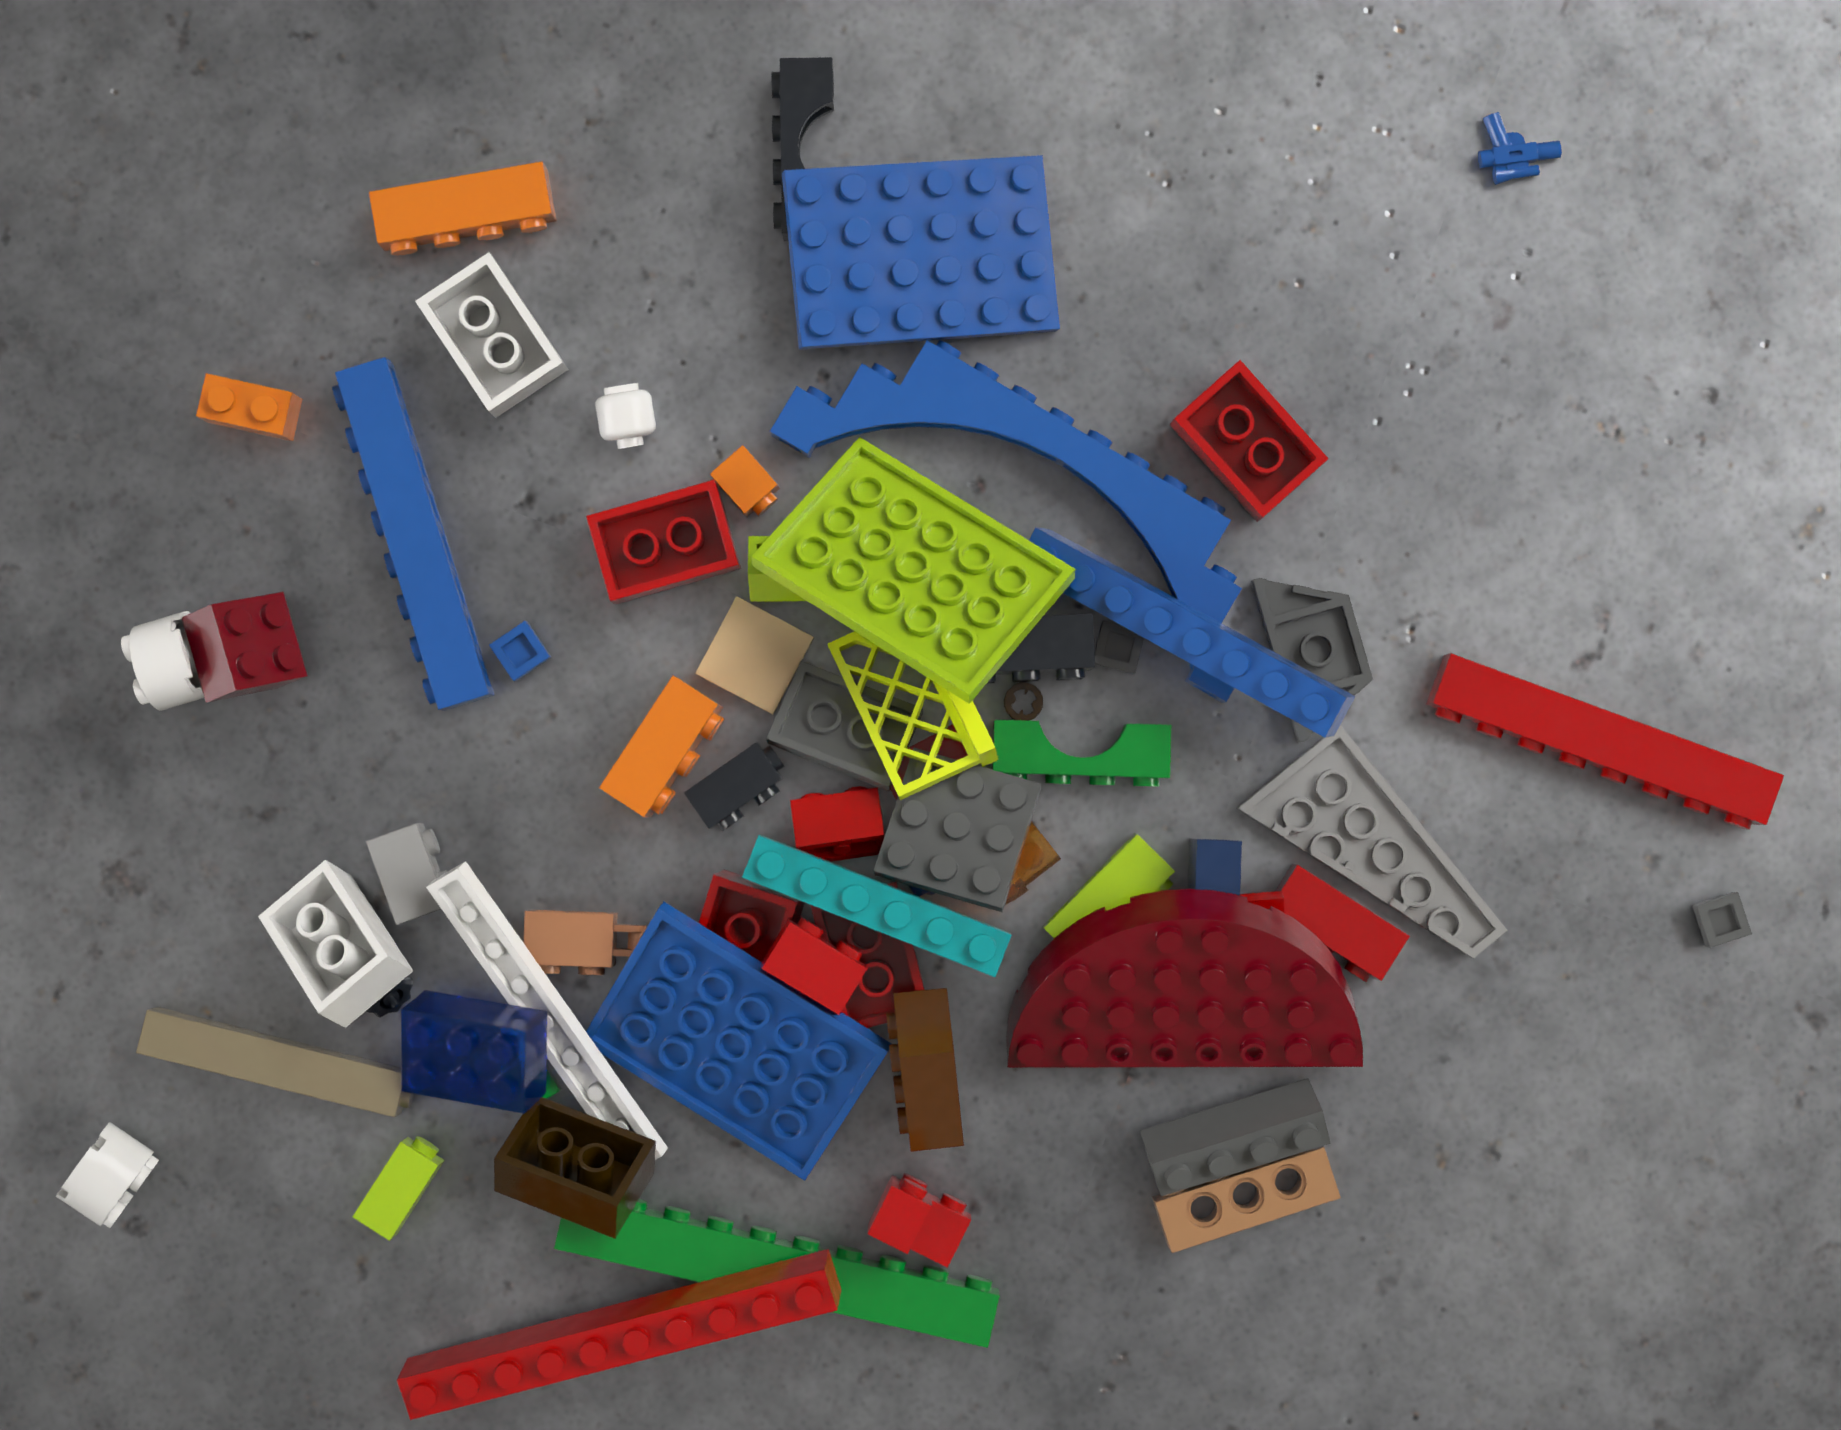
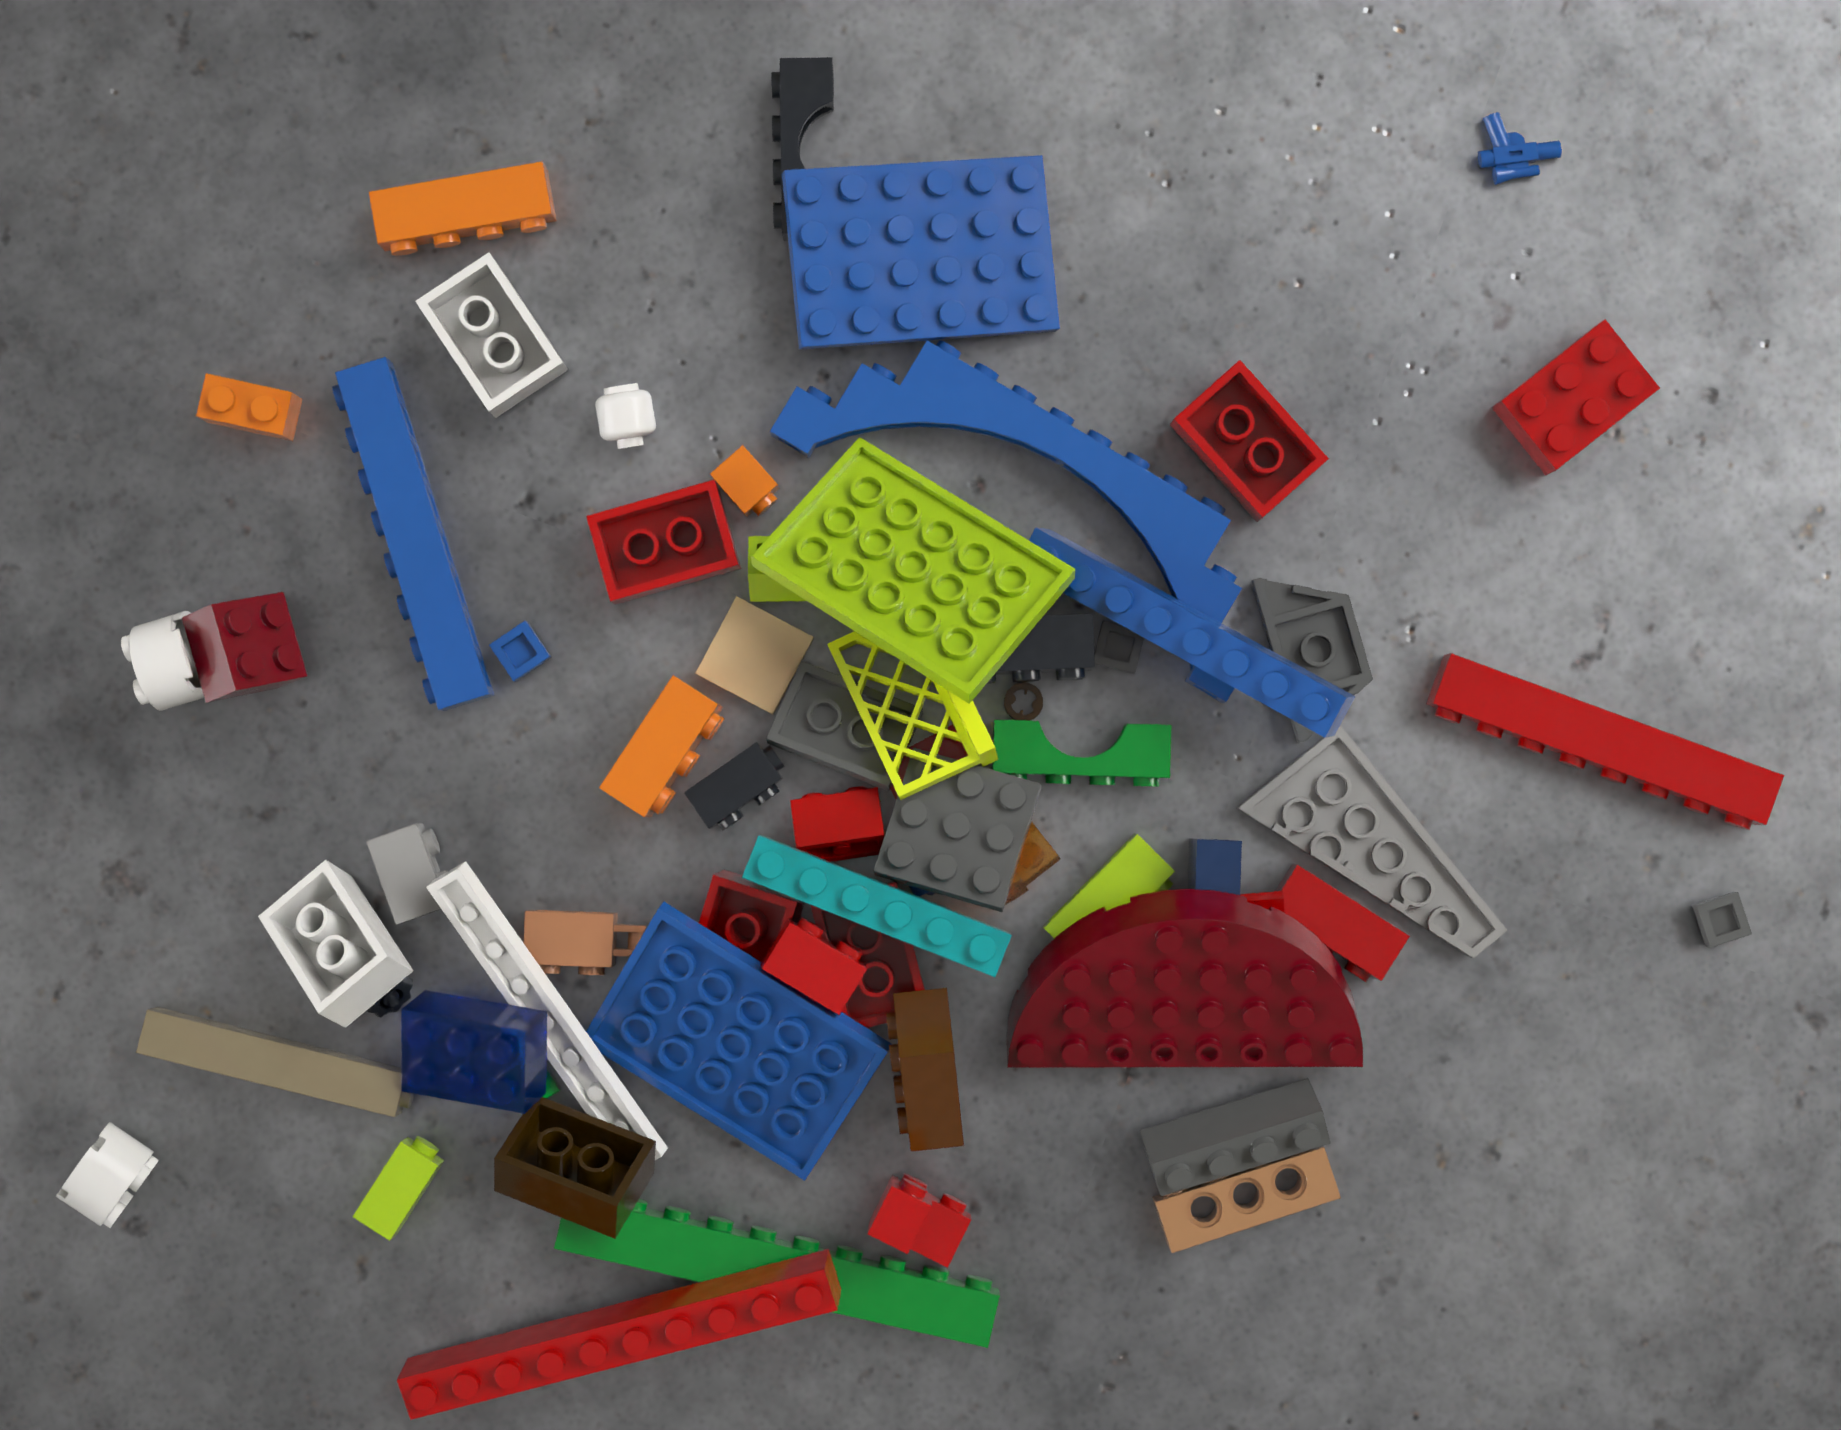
none -> red brick [1491,319,1660,475]

